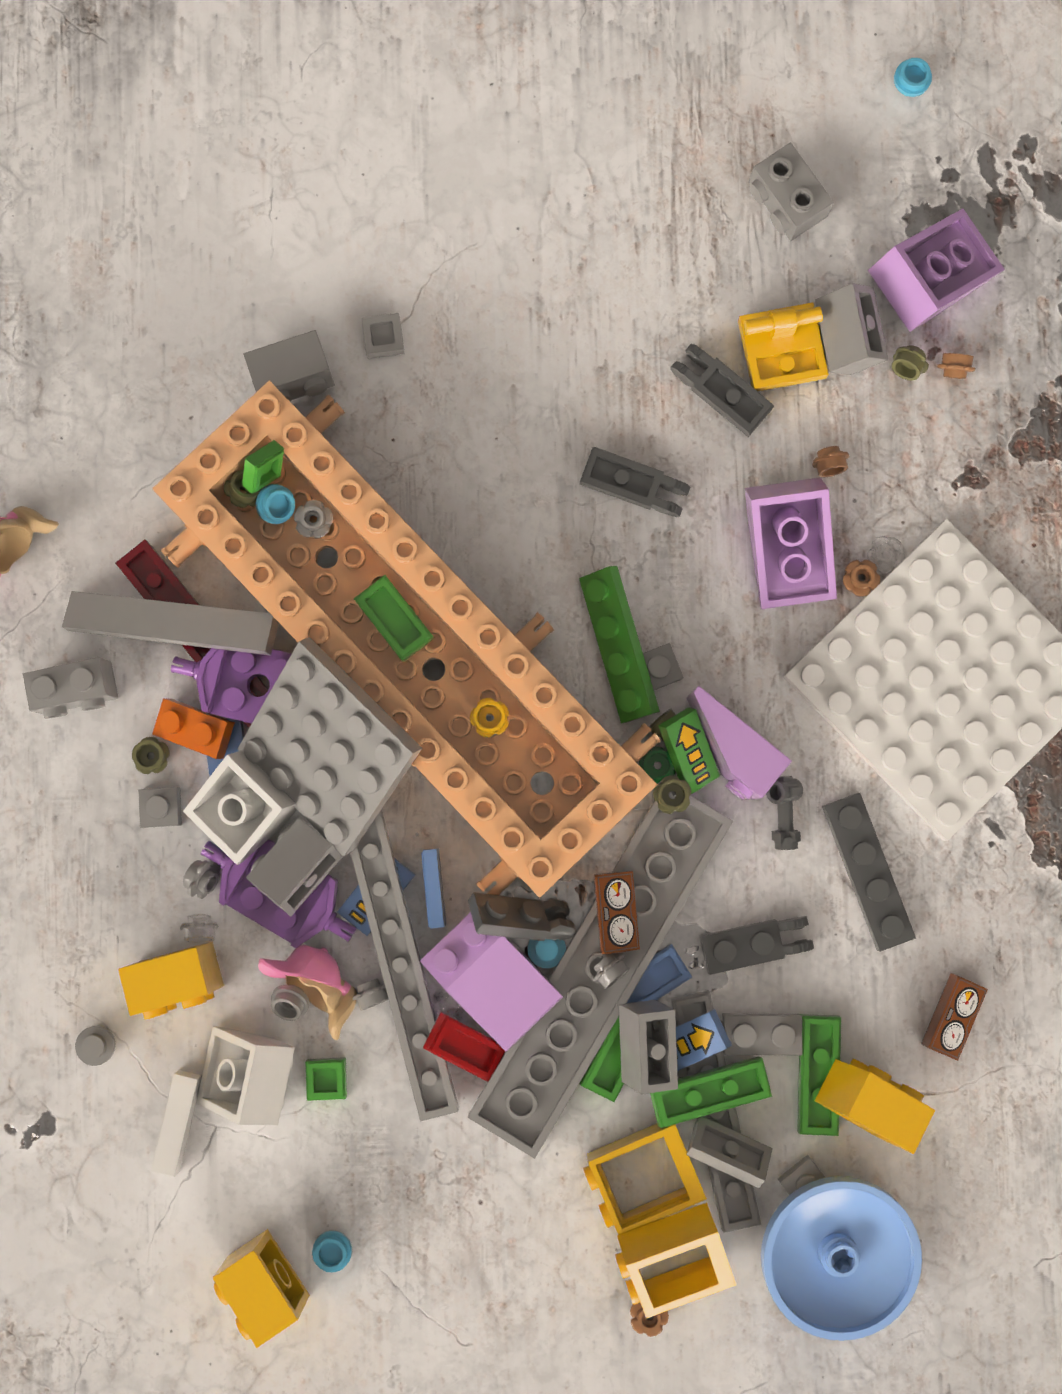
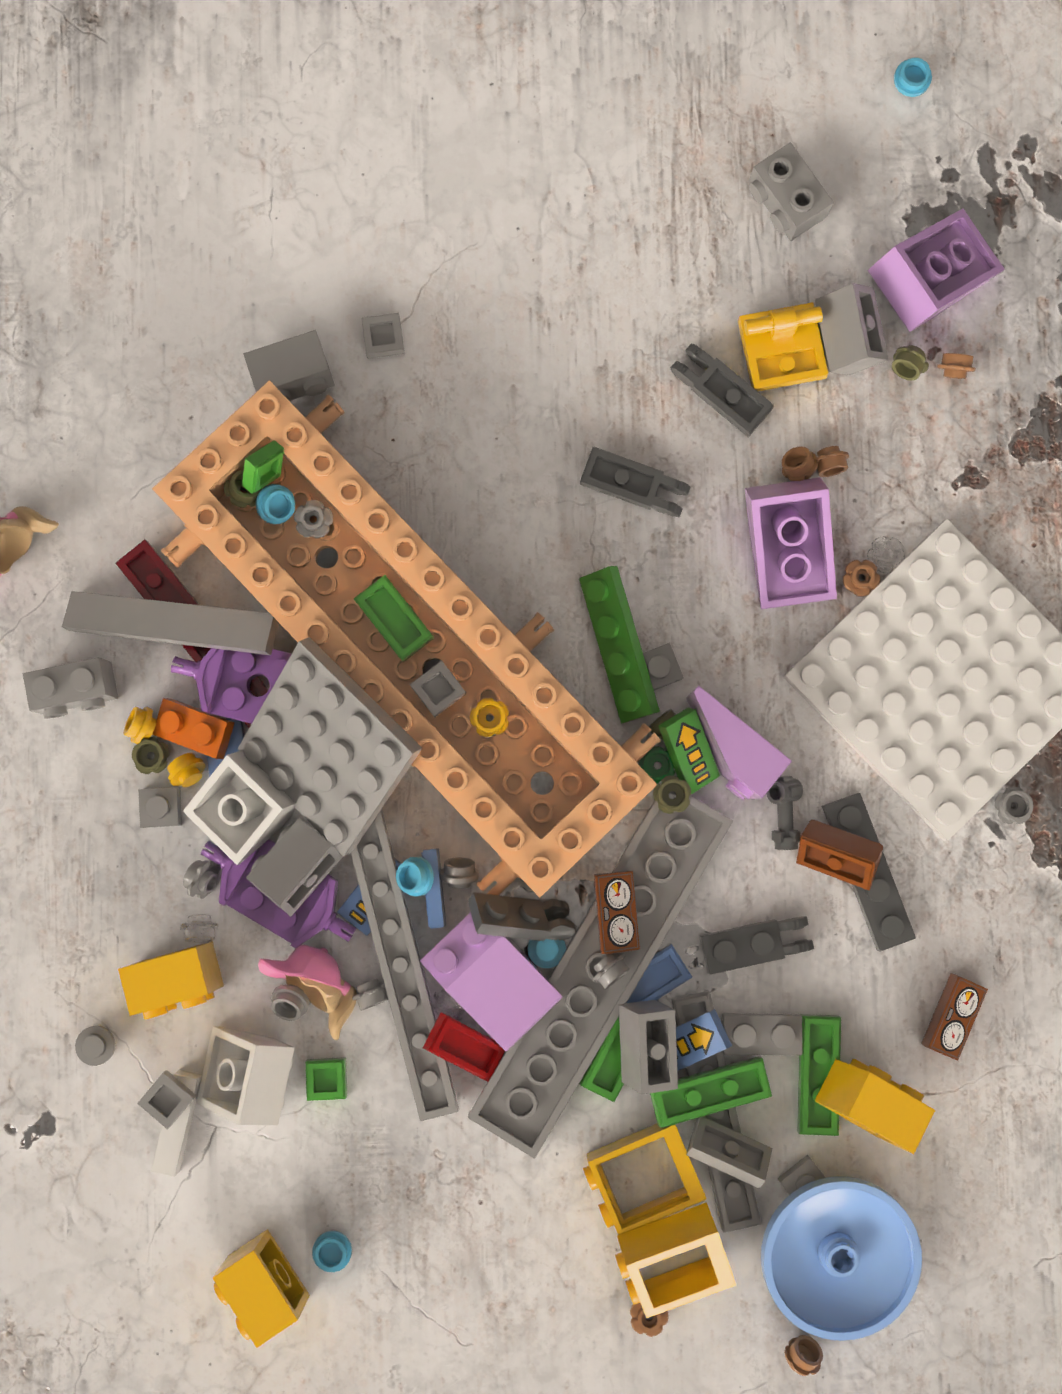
none -> yellow plate [123,707,157,744]
none -> light grey plate [137,1070,197,1129]
none -> yellow plate [167,753,206,787]
none -> medium azure plate [396,857,434,896]
none -> light grey plate [410,660,466,718]
none -> light grey plate [440,857,479,889]
none -> medium nougat plate [781,446,818,481]
none -> medium nougat plate [784,1335,823,1376]
none -> dark orange slope [796,820,883,890]
none -> light grey plate [995,787,1033,824]

